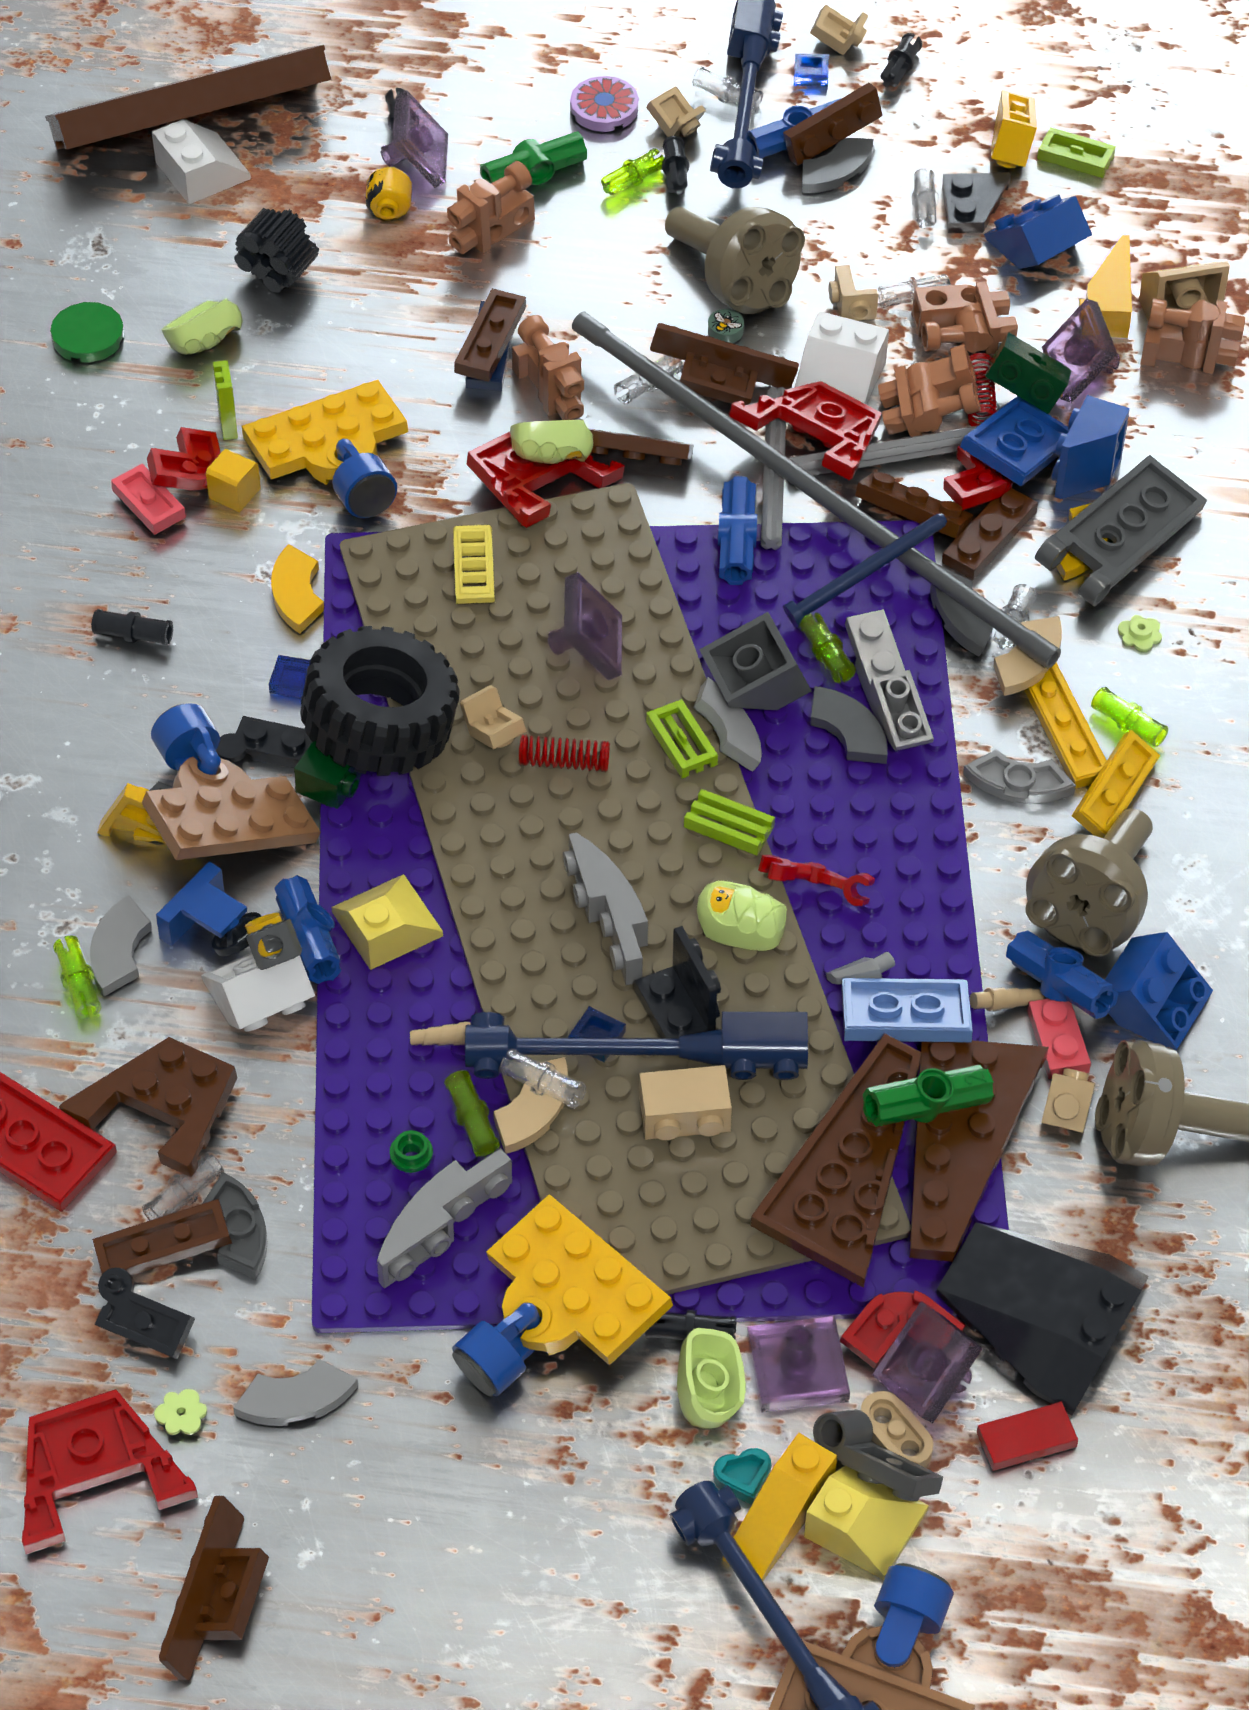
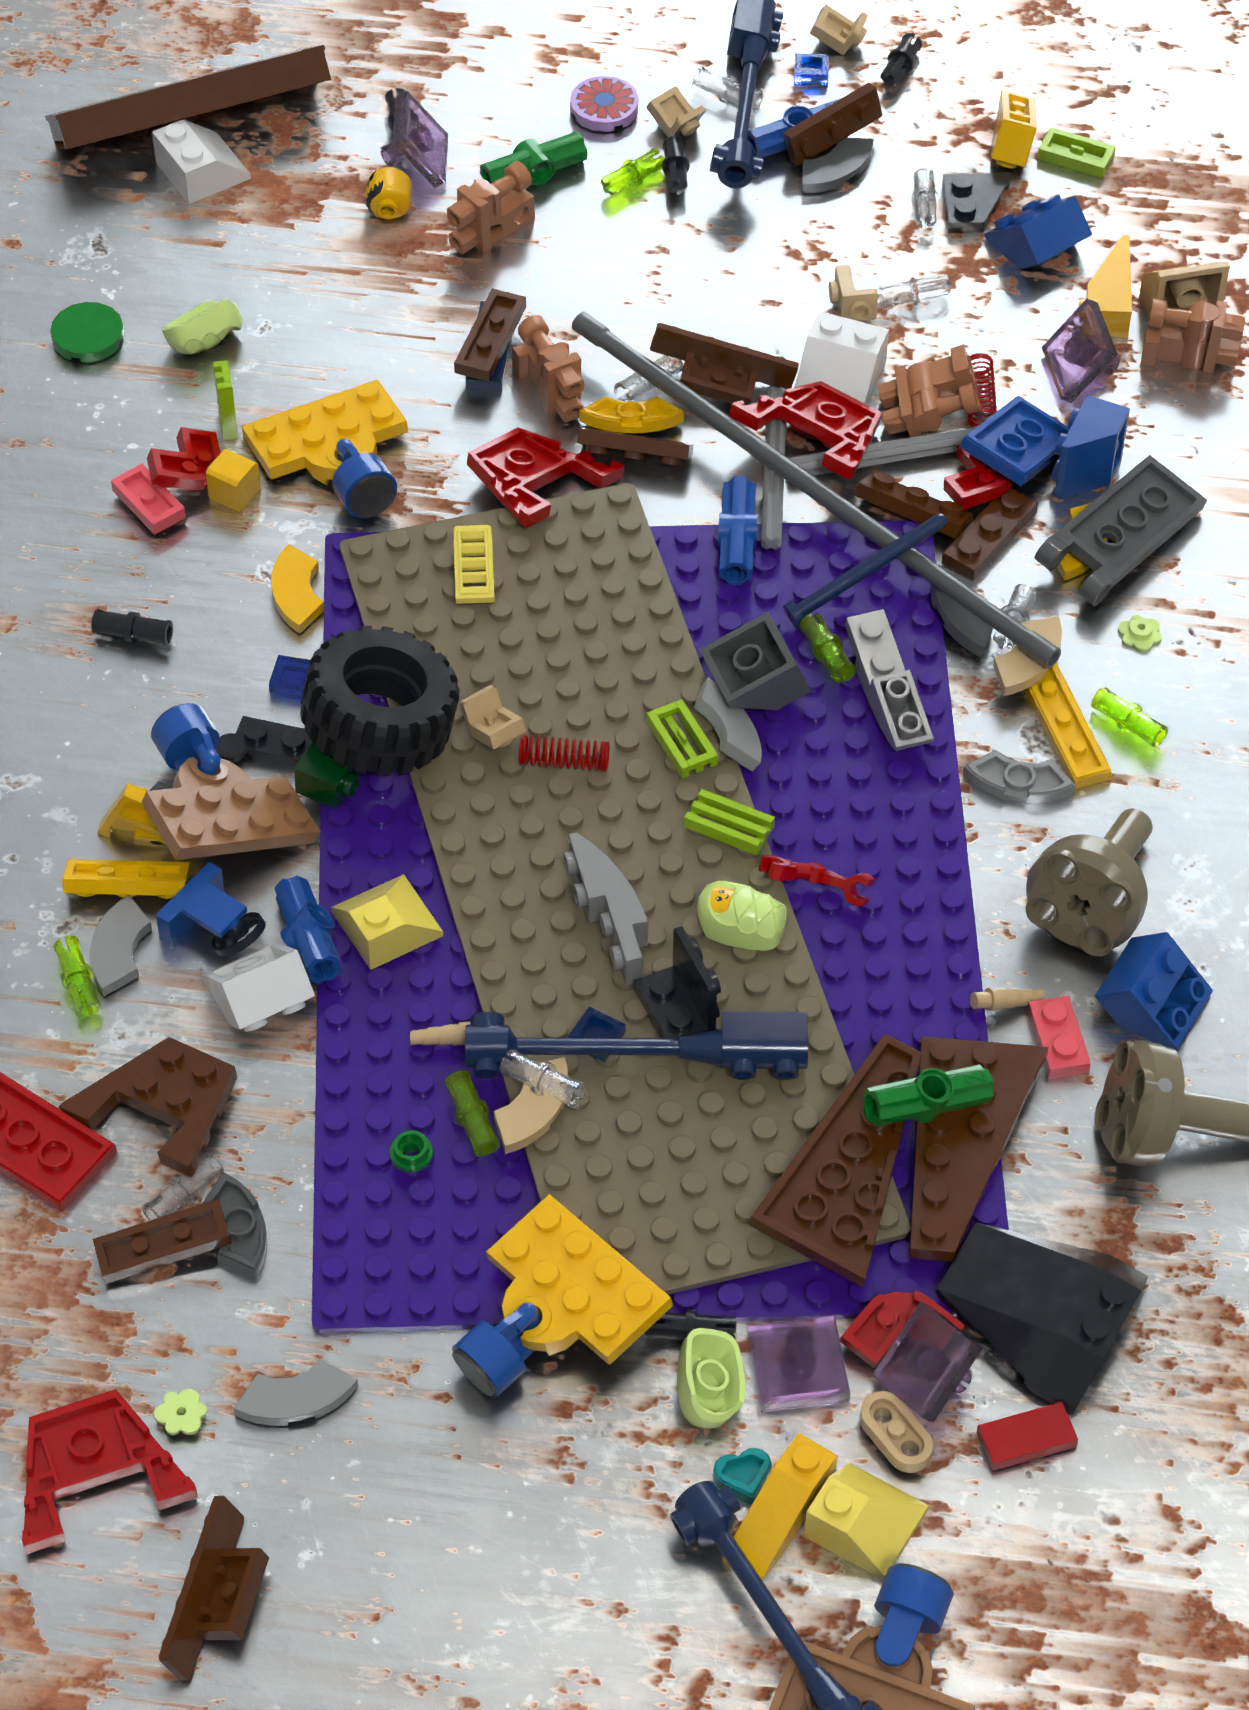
black hinge [95,1267,195,1360] -> none
black brick [234,208,319,293] -> none
dark grey leg [245,913,302,970] -> none
light grey slope [377,1148,512,1289] -> none
yellowish green piece [510,420,593,464] -> none
clear purple tile [547,572,622,680] -> none
tan brick [639,1065,732,1140] -> none
dark tan piece [665,206,805,314] -> none
sand green tile [708,309,744,343] -> none
dark grey tile [811,686,887,764] -> none
dark grey plate [813,1409,943,1501] -> none
light grey bar [826,952,895,984] -> none
medium blue tile [841,978,973,1042] -> none
nougat hips [911,281,1018,354] -> none
dark green brick [985,332,1072,414] -> none
blue piece [1006,930,1118,1019] -> none
tan bracket [1041,1068,1096,1134] -> none
yellow tile [1071,730,1160,838] -> none
none -> yellow plate [62,859,191,899]
none -> yellow tile [579,396,684,433]

